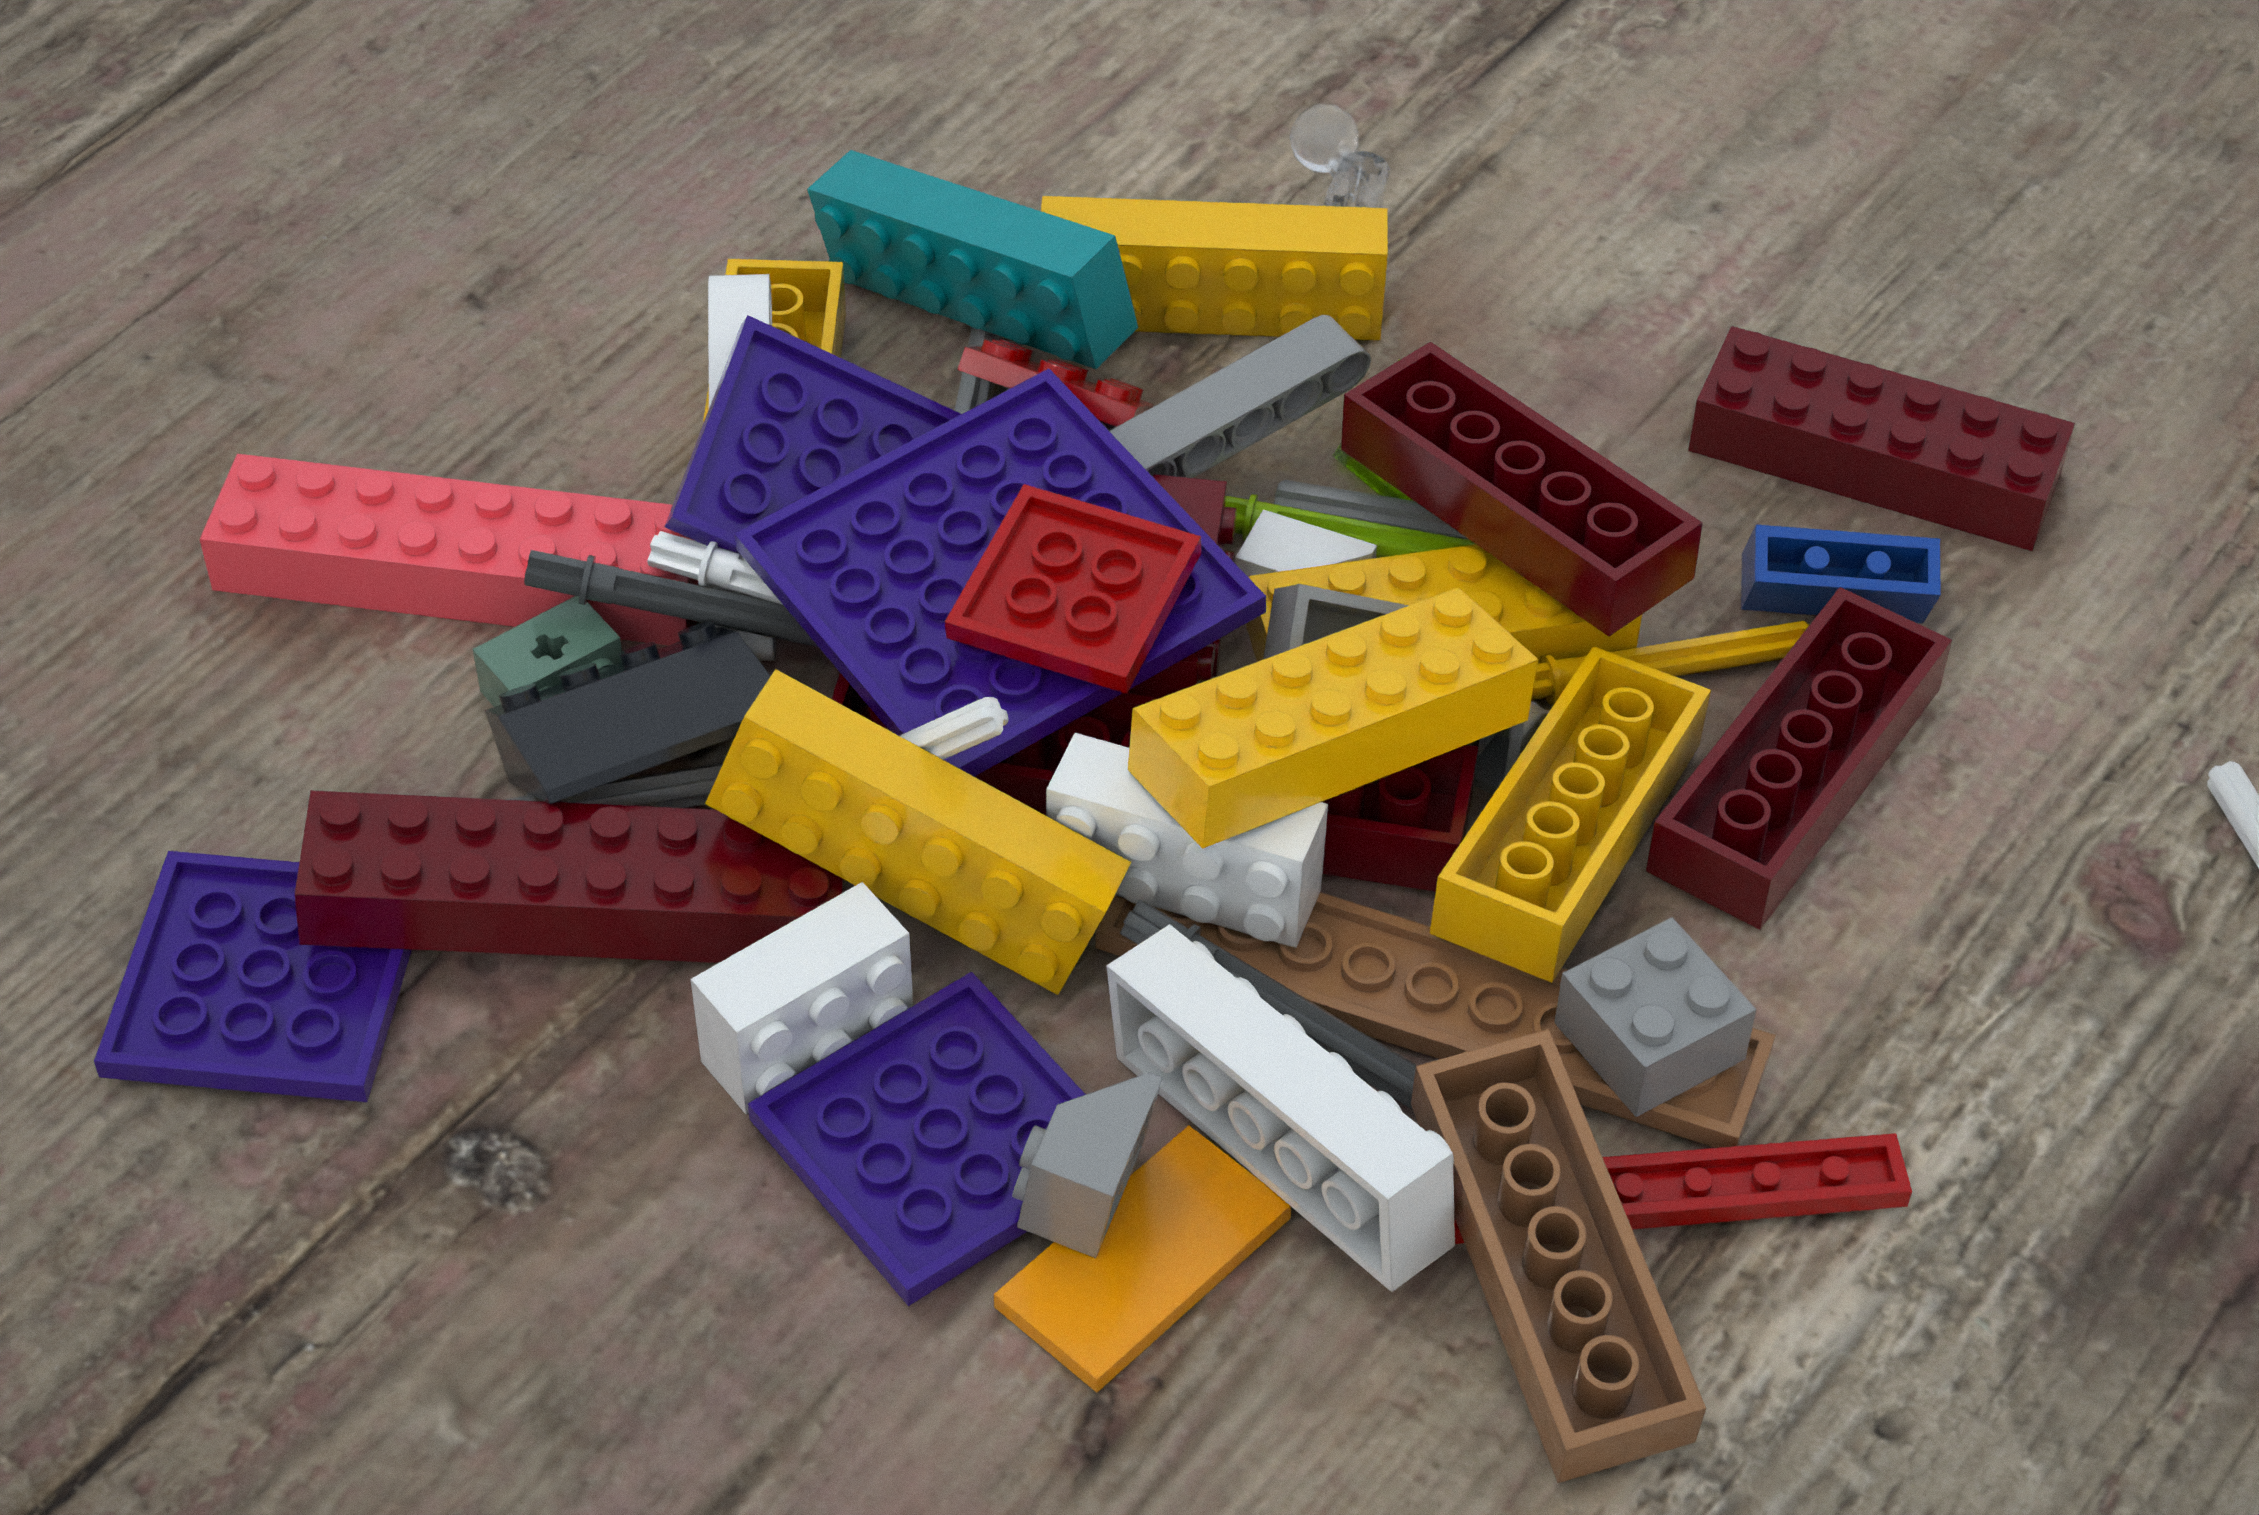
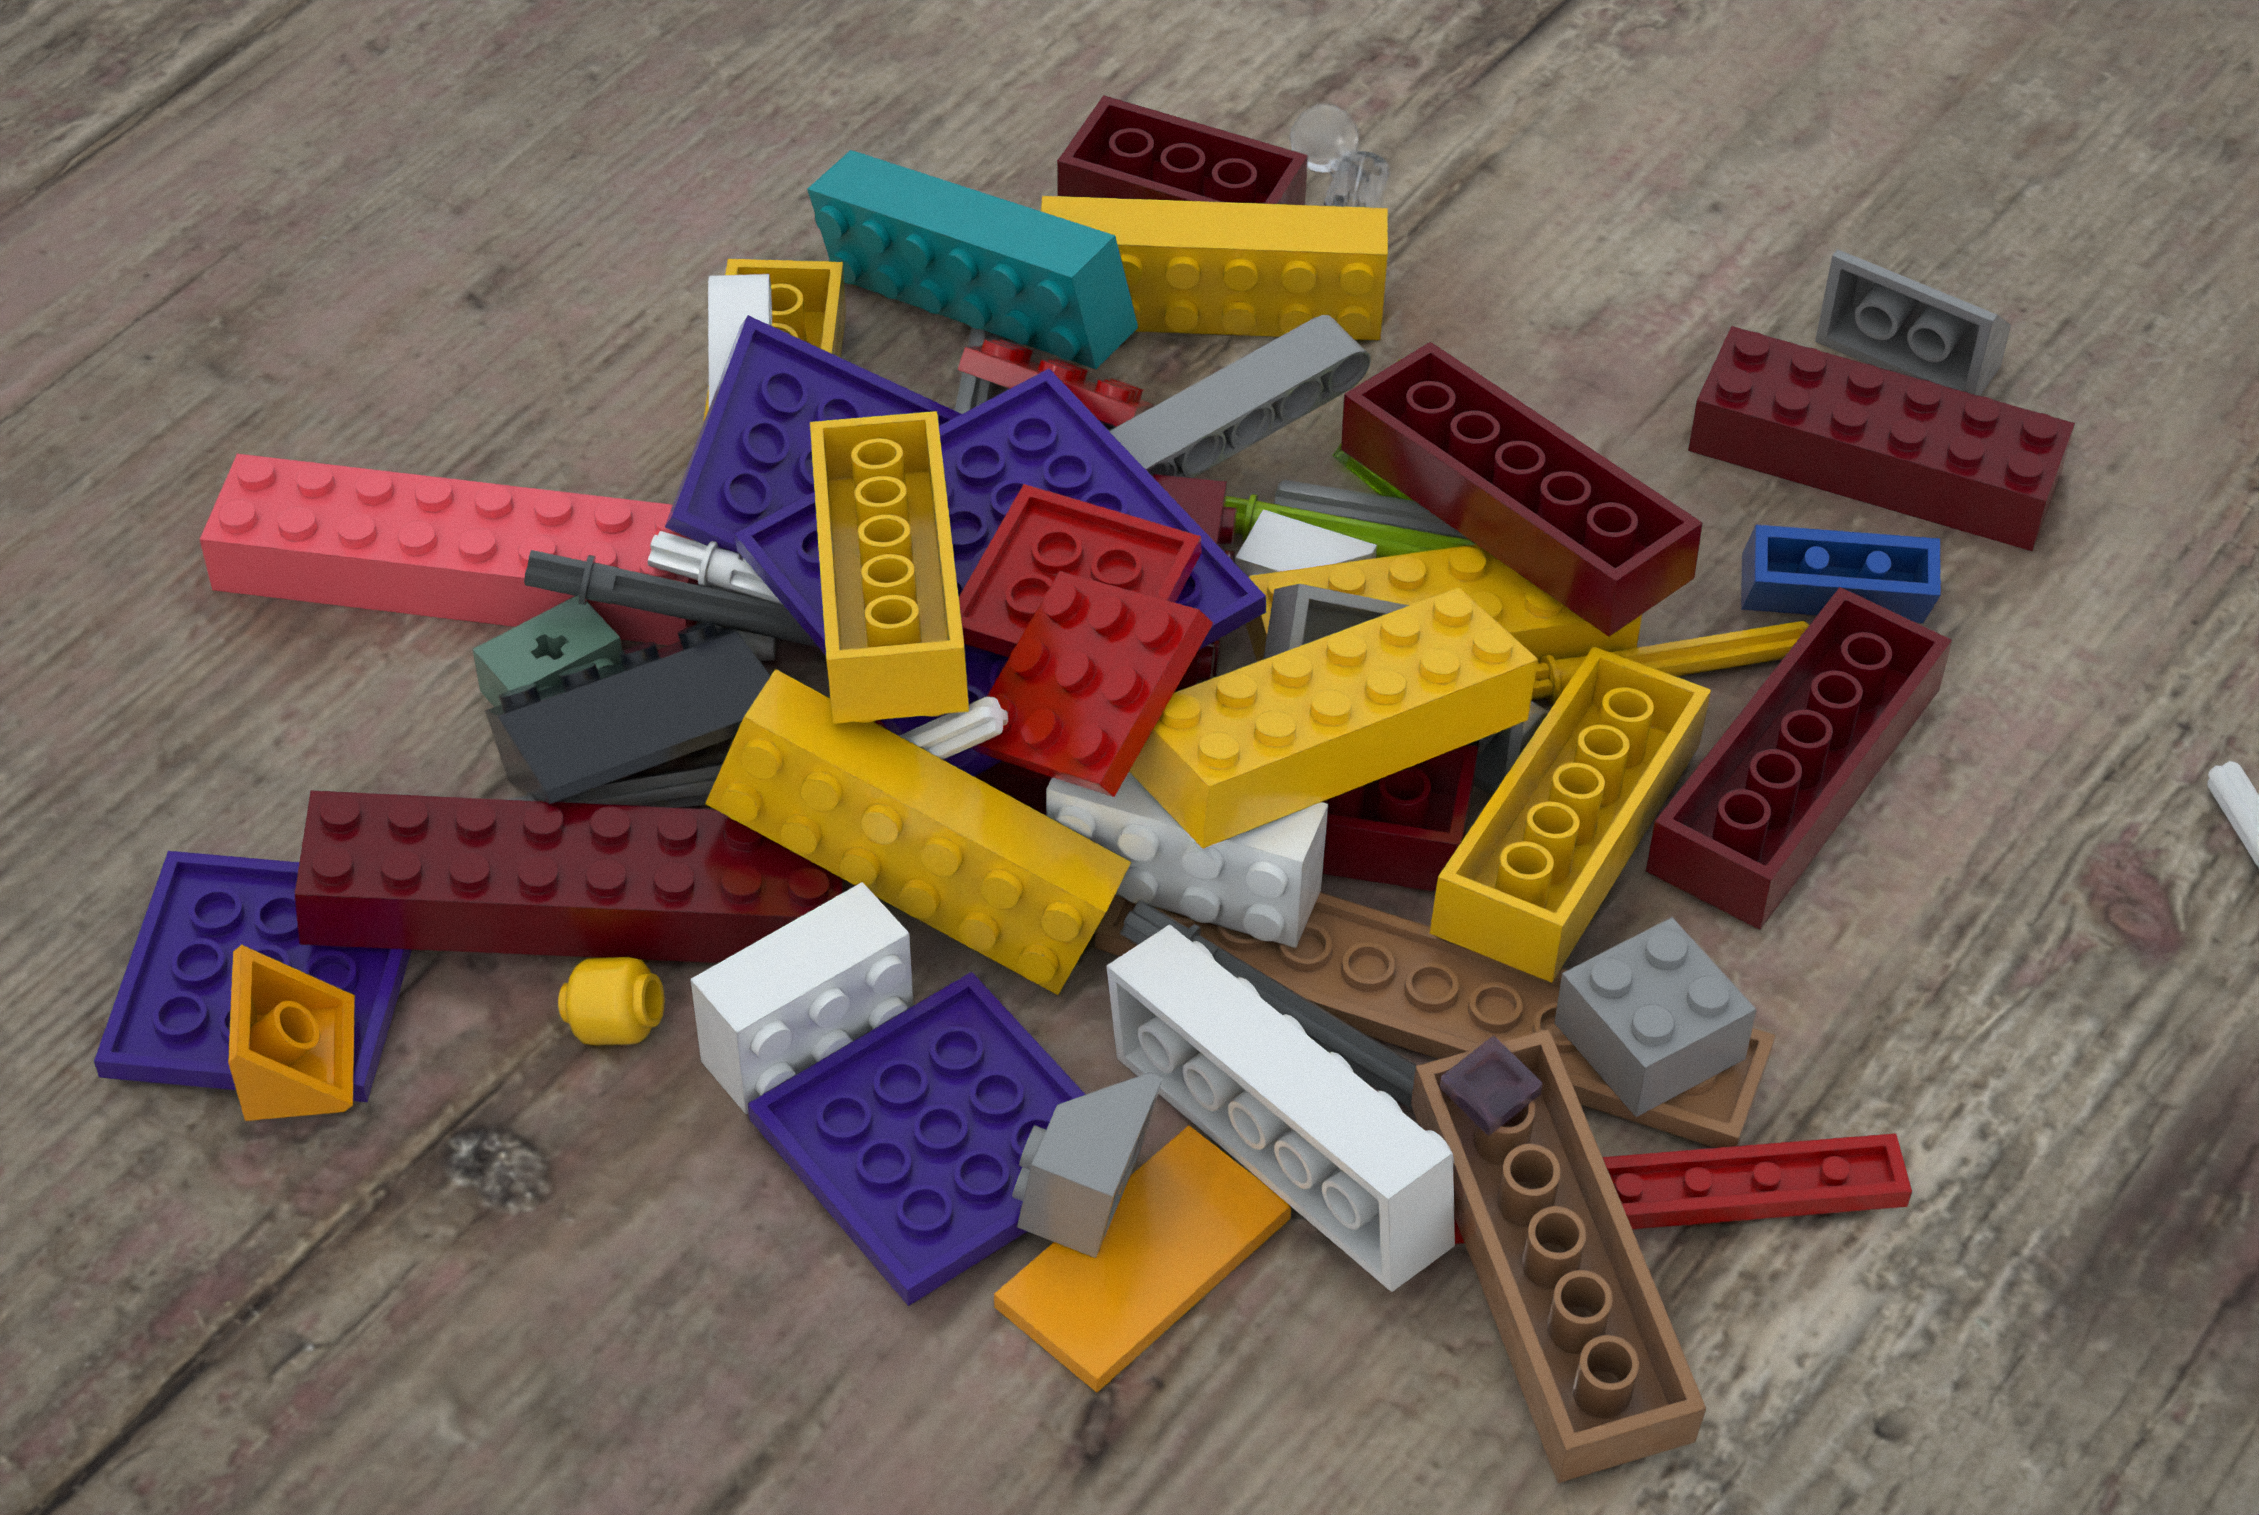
none -> light orange slope [228,945,355,1121]
none -> yellow head [558,957,665,1046]
none -> yellow brick [810,411,969,724]
none -> red plate [971,571,1213,797]
none -> dark red brick [1057,95,1308,205]
none -> clear purple tile [1440,1035,1543,1136]
none -> light grey slope [1815,249,2011,396]

